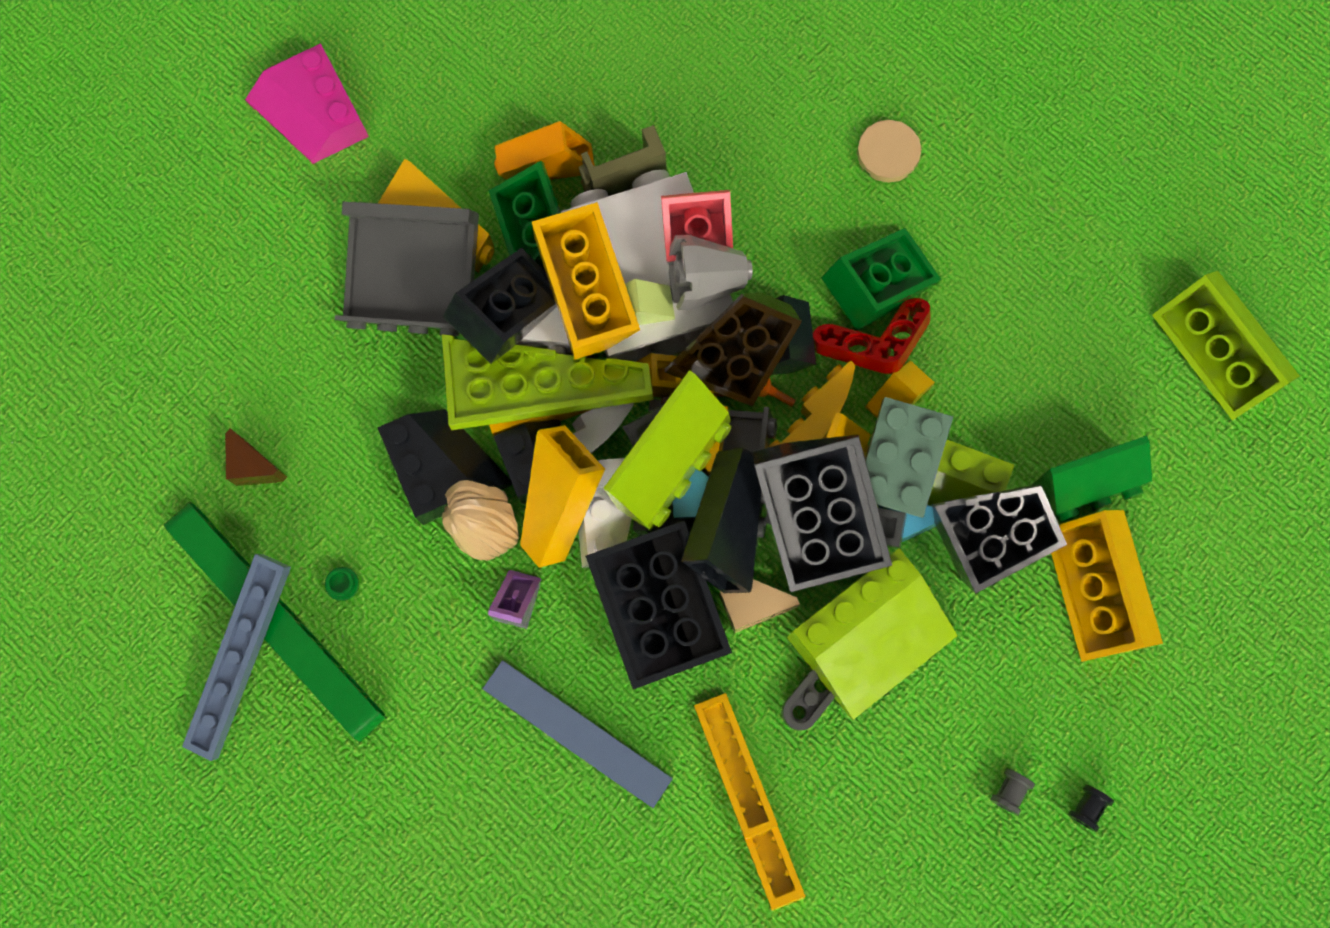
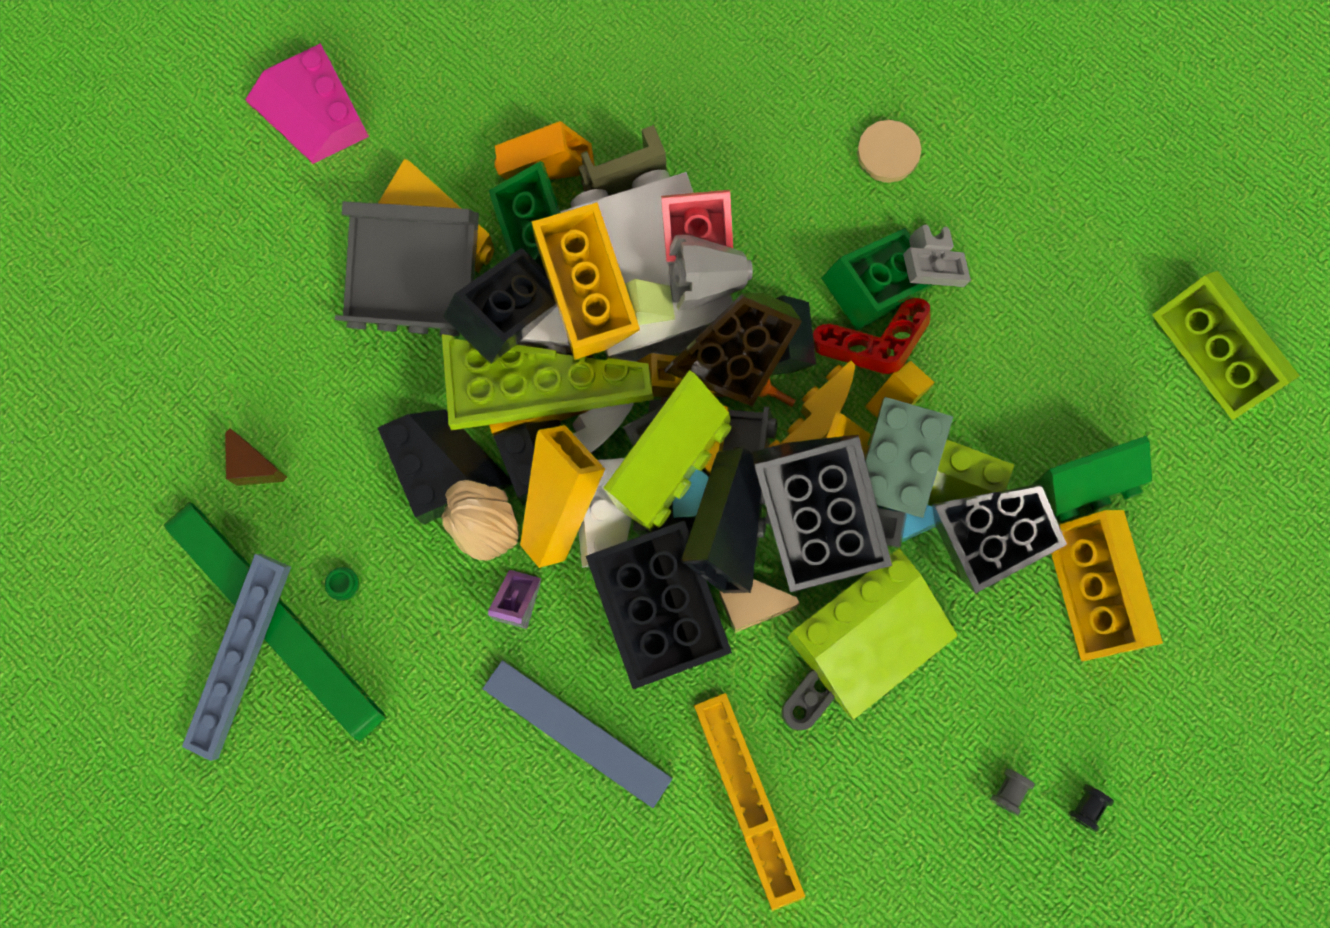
none -> light grey plate [903,225,971,287]

